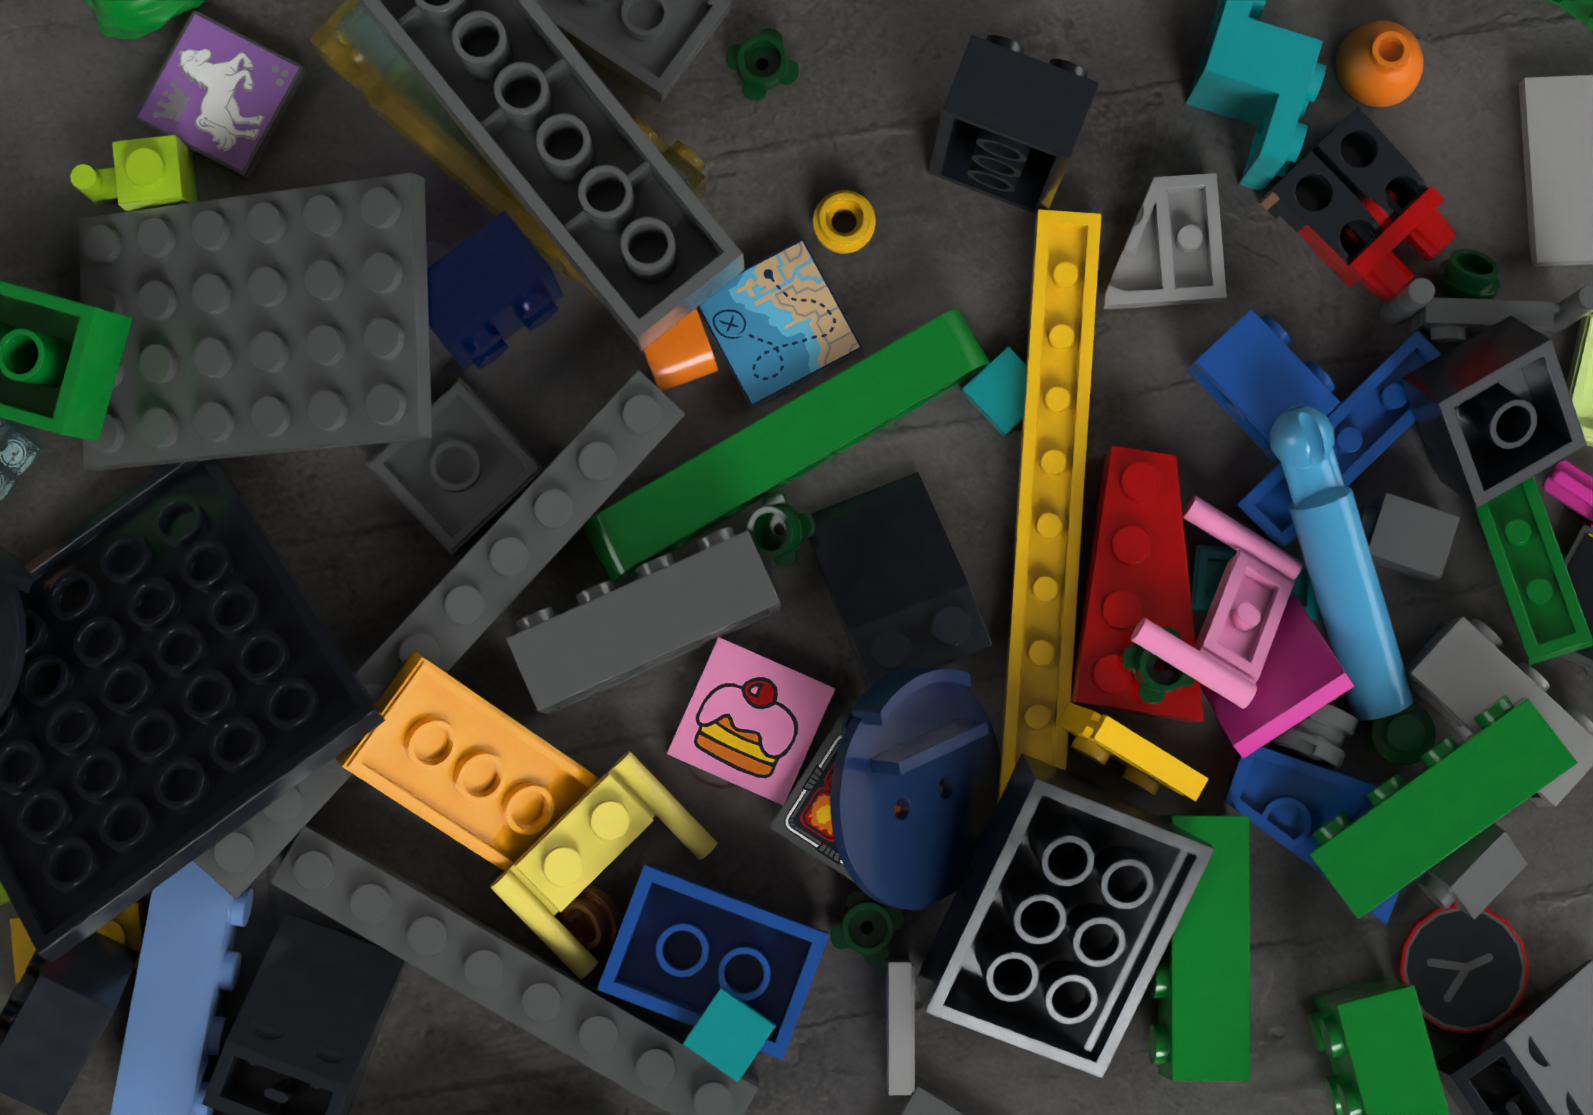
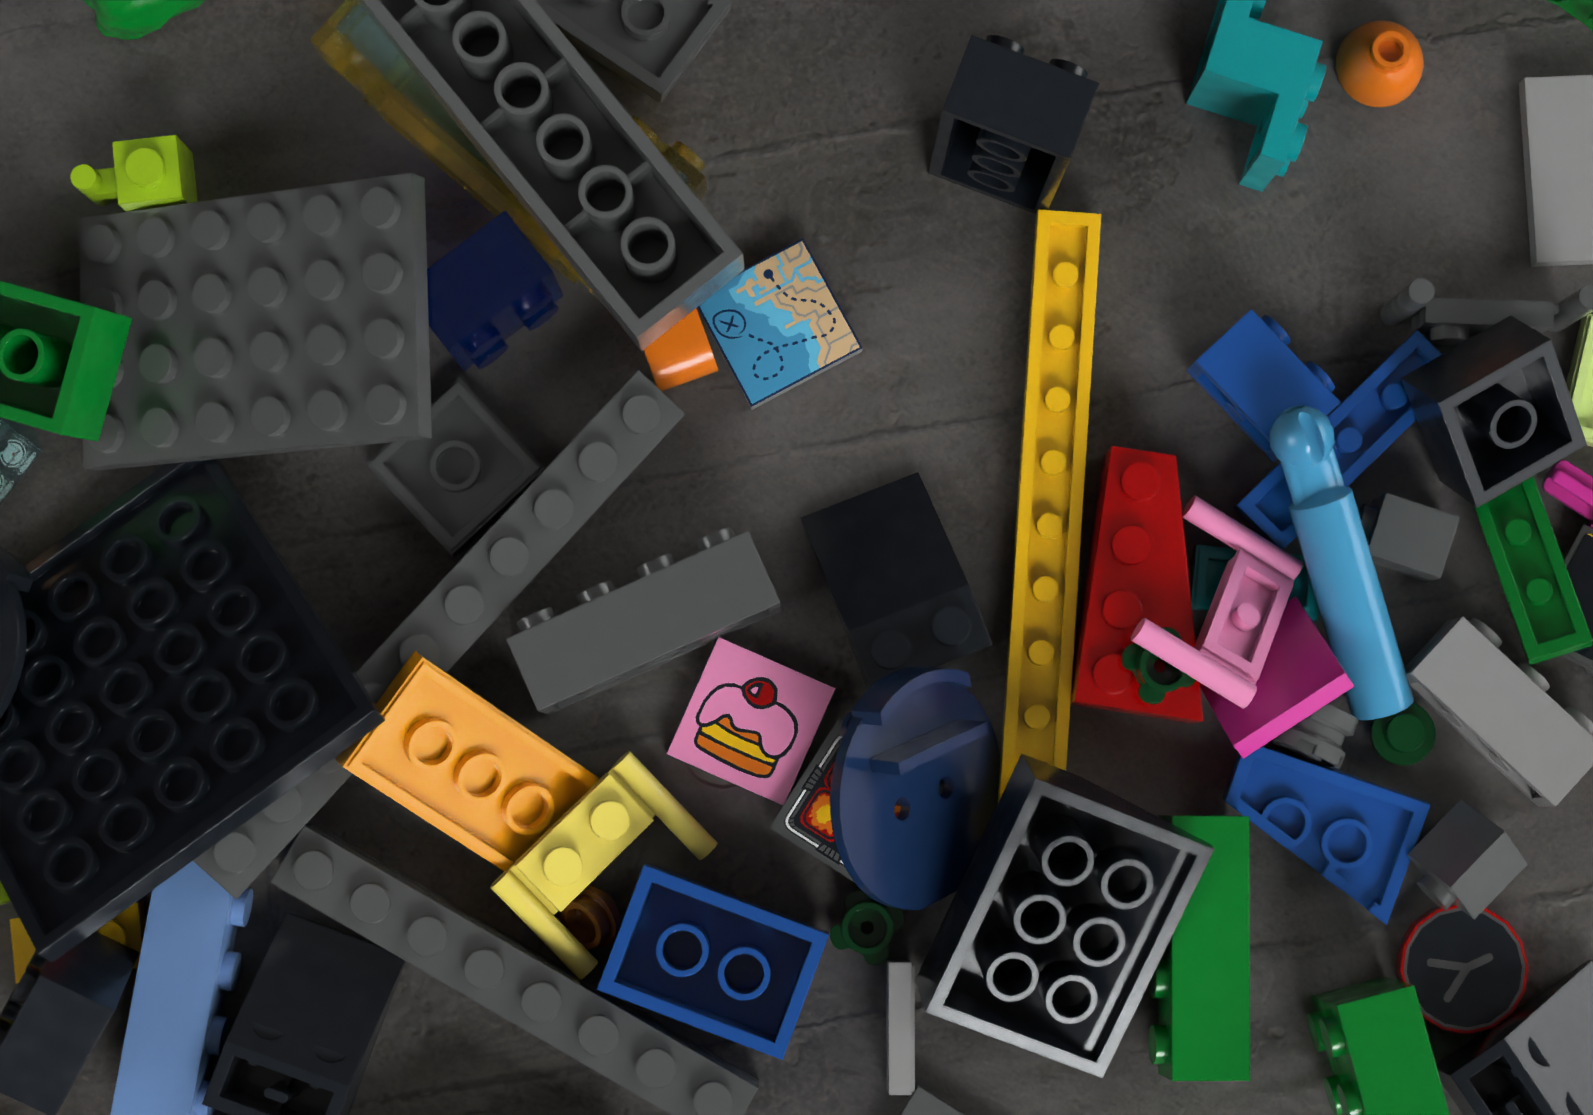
tile [133,10,308,181] -> none
green beam [581,308,990,582] -> none
teal tile [683,987,776,1082] -> none
dark green plate [726,28,799,101] -> none
dark green plate [746,491,815,567] -> none
yellow plate [813,190,876,254] -> none
teal tile [961,346,1027,437] -> none
yellow plate [1056,702,1209,801] -> none
light grey wing [1102,173,1227,310] -> none
black hips [1259,106,1456,302] -> none
green brick [1309,695,1578,919] -> none
dark green plate [1436,249,1500,299] -> none

